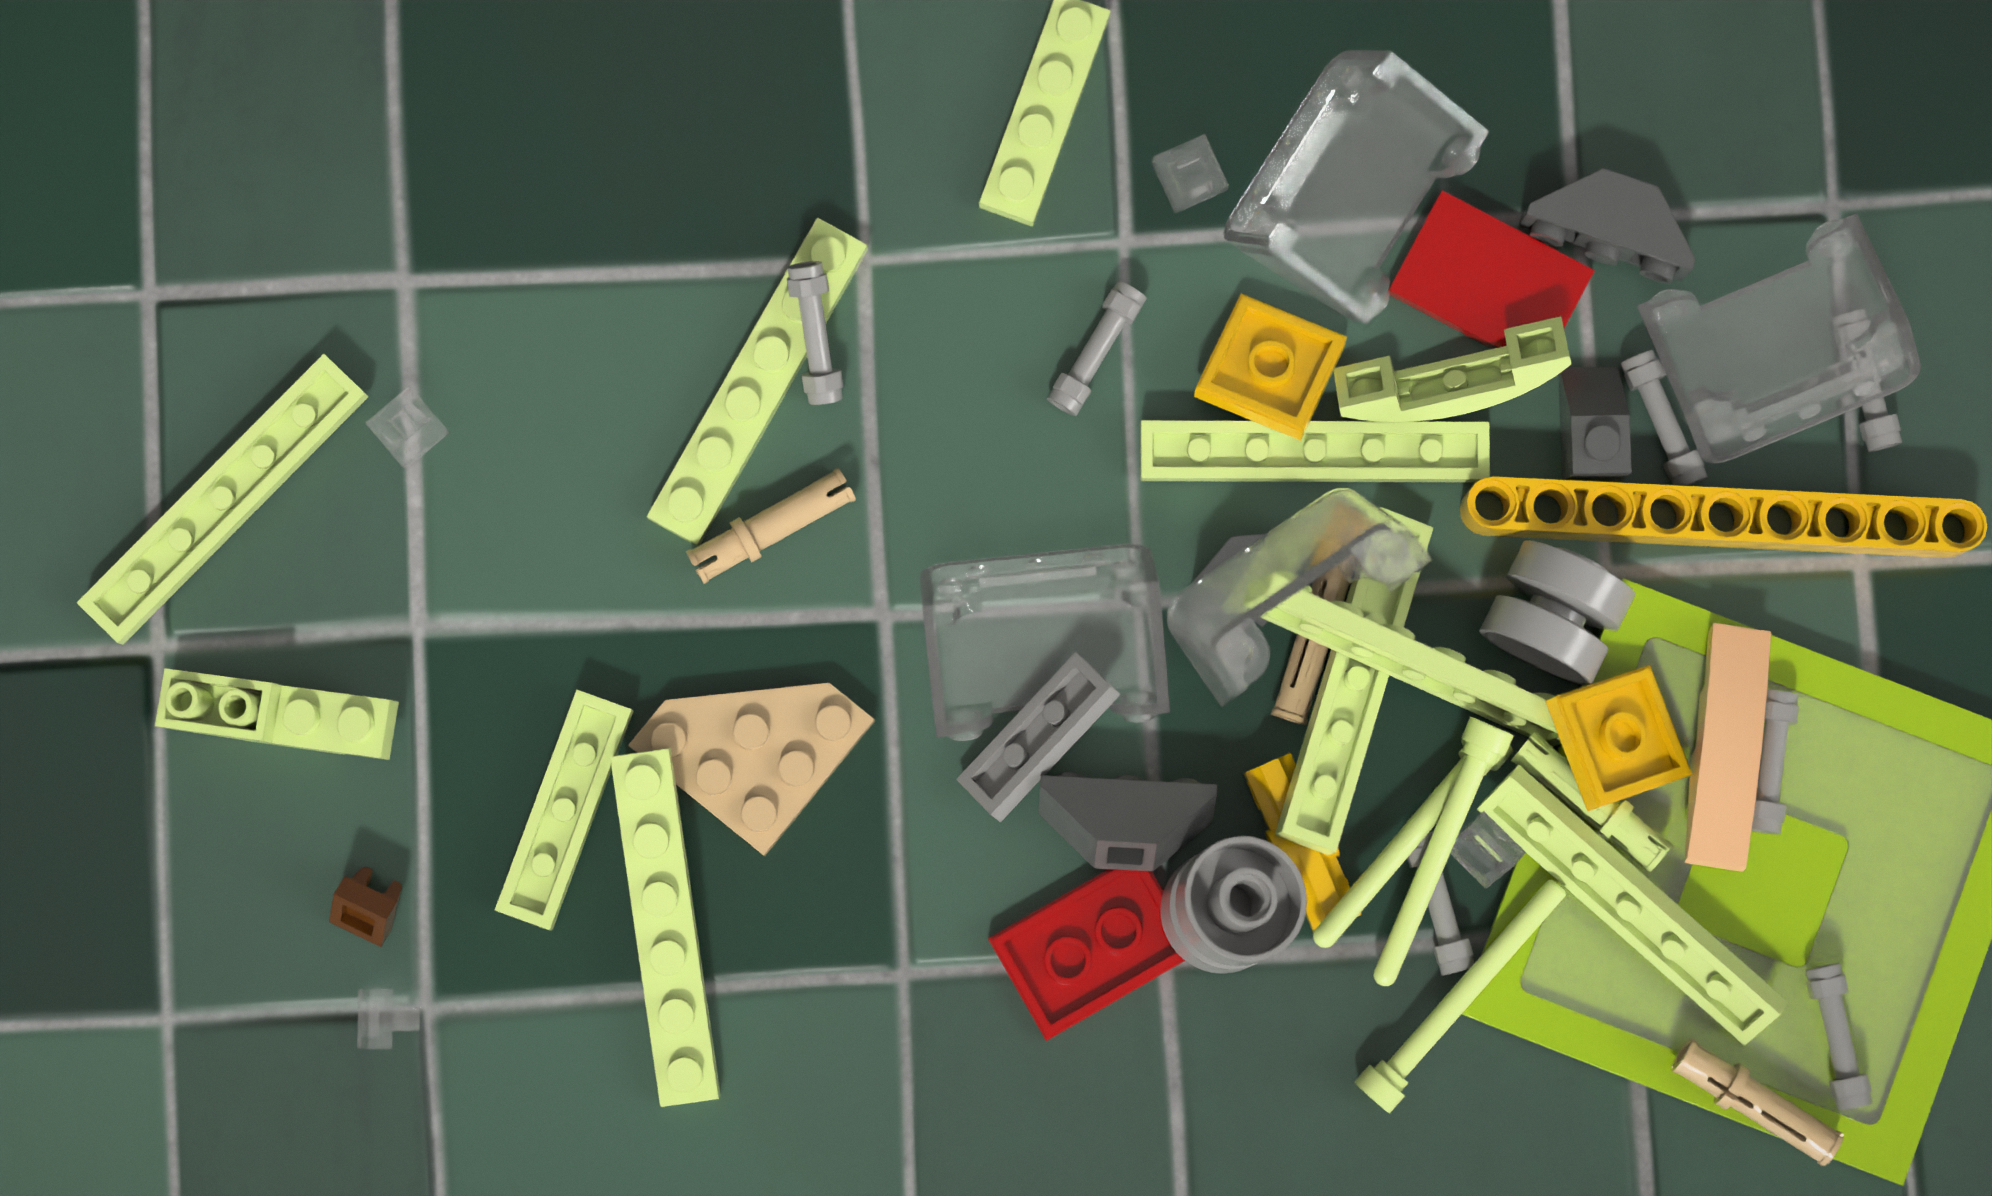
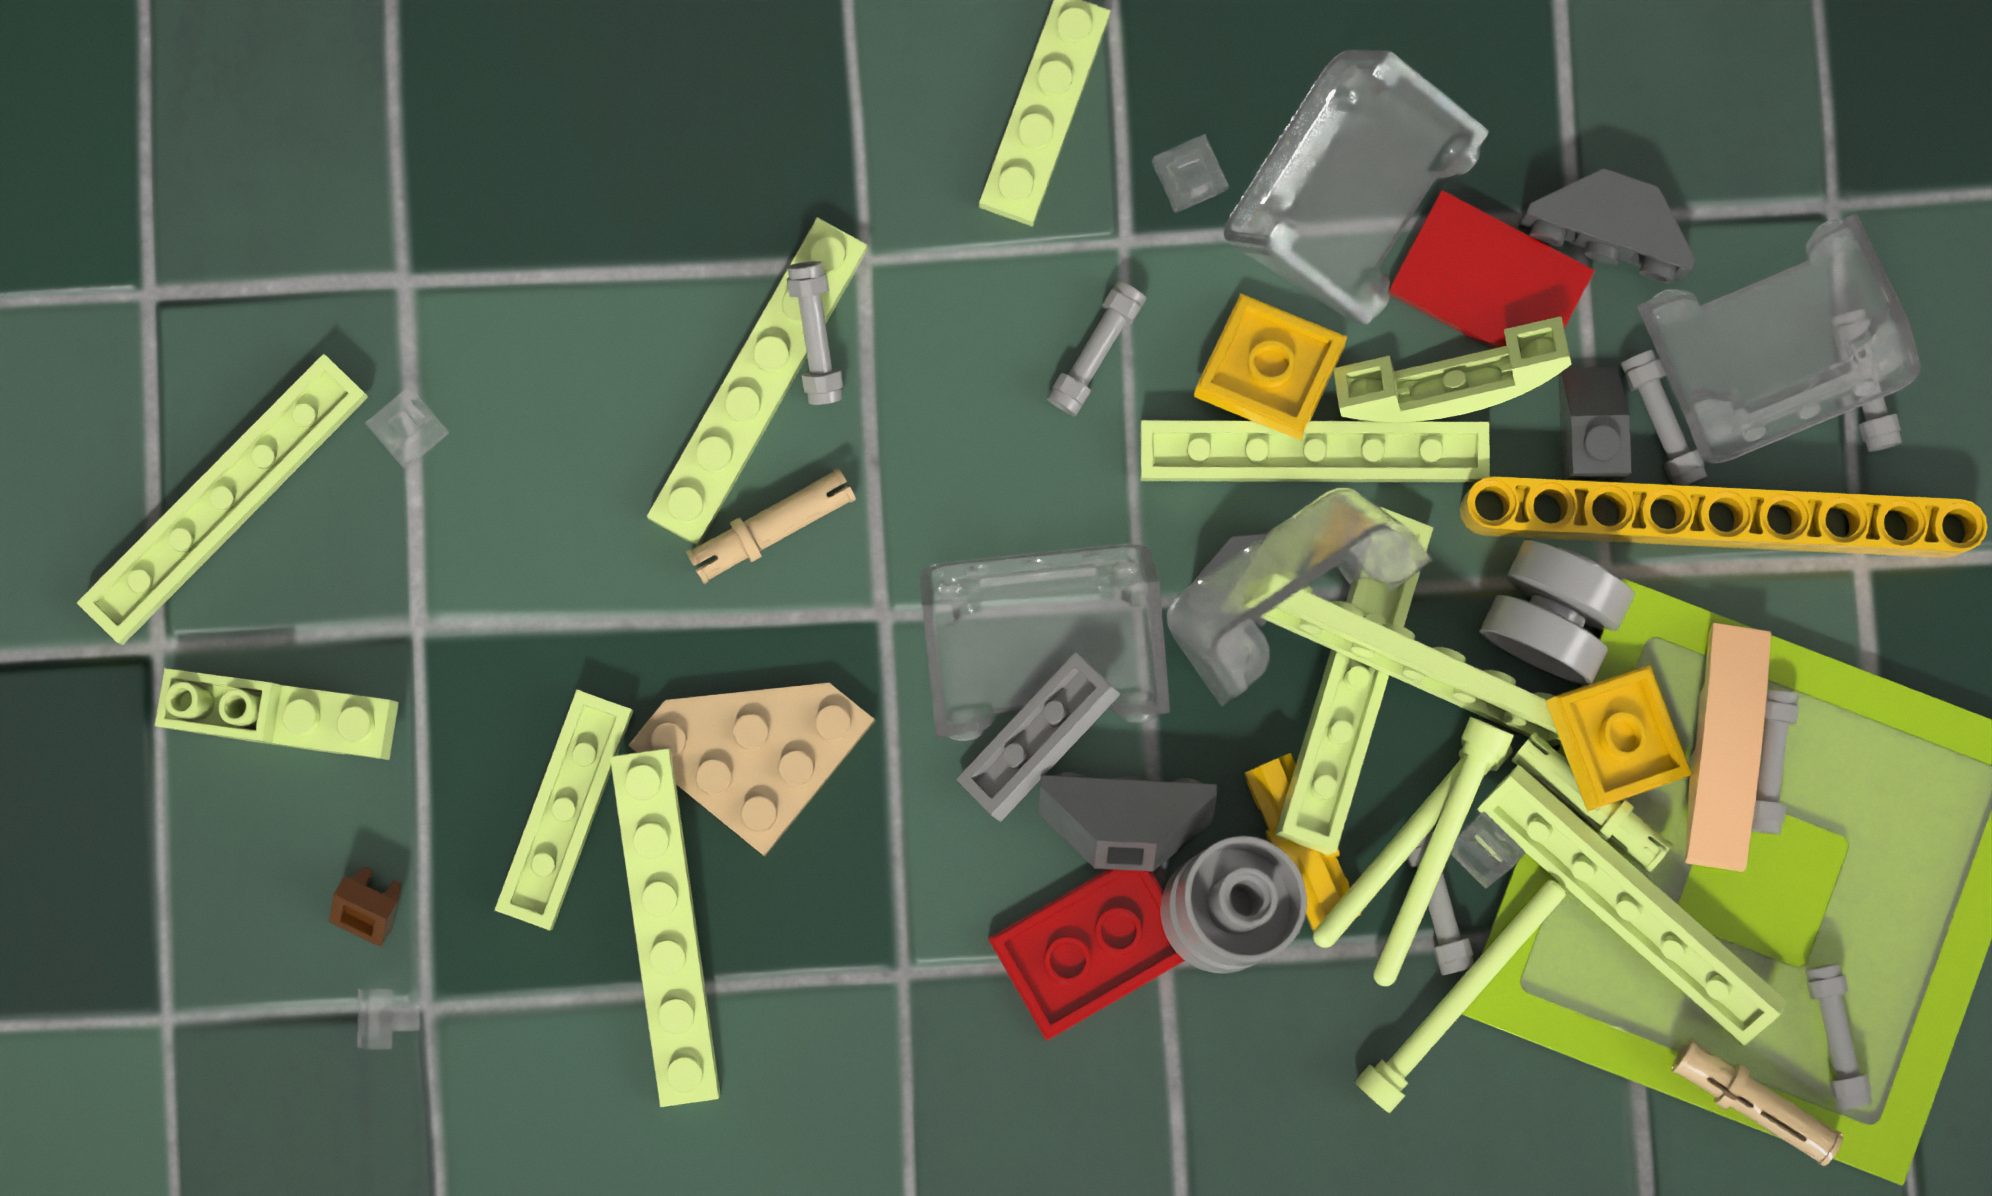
tan pin [1271,548,1358,725] -> none

